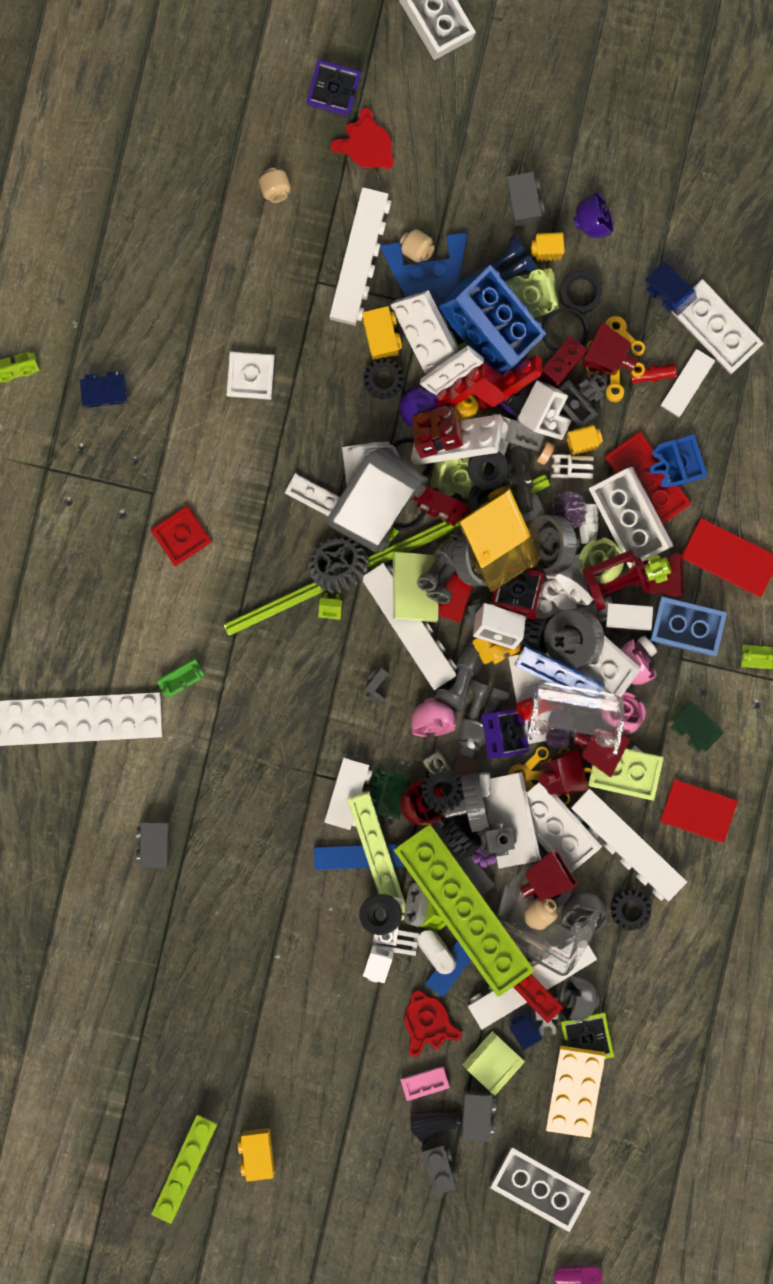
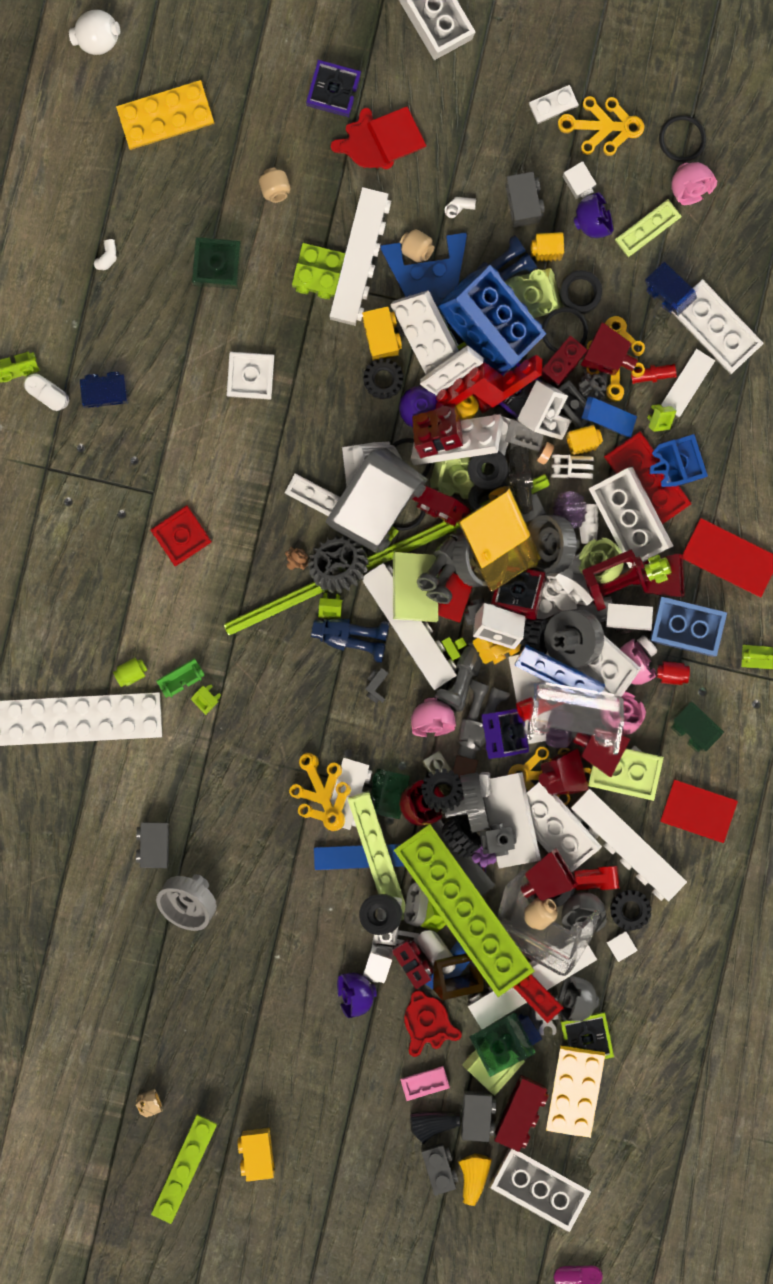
none -> white arm [24,374,69,411]
none -> white brick [69,10,120,55]
none -> white arm [94,239,117,270]
none -> lime brick [113,657,147,687]
none -> yellow plate [116,80,214,150]
none -> tan rock [136,1089,163,1117]
none -> light grey piece [156,874,217,931]
none -> lime tile [191,685,221,715]
none -> clear green brick [192,237,242,289]
none -> medium nougat plant [285,547,309,570]
none -> yellow plant [289,753,351,831]
none -> lime plate [292,243,346,300]
none -> dark blue piece [311,618,390,663]
none -> dark purple cylinder [337,973,377,1018]
none -> red tile [367,107,426,164]
none -> dark red piece [392,938,433,989]
none -> dark brown tile [433,953,484,1000]
none -> lime tile [441,637,467,661]
none -> white arm [445,197,476,218]
none -> yellow piece [458,1153,492,1206]
none -> clear green brick [469,1013,536,1077]
none -> dark red brick [493,1074,549,1152]
none -> white plate [529,85,578,124]
none -> yellow plant [558,96,644,156]
none -> white brick [562,162,596,199]
none -> red piece [574,866,619,890]
none -> blue tile [582,397,637,437]
none -> white tile [606,931,638,962]
none -> yellowish green tile [615,199,682,258]
none -> lime tile [647,404,677,432]
none -> red brick [656,661,690,685]
none -> black tyre [659,115,706,162]
none -> bright pink cylinder [671,162,717,205]

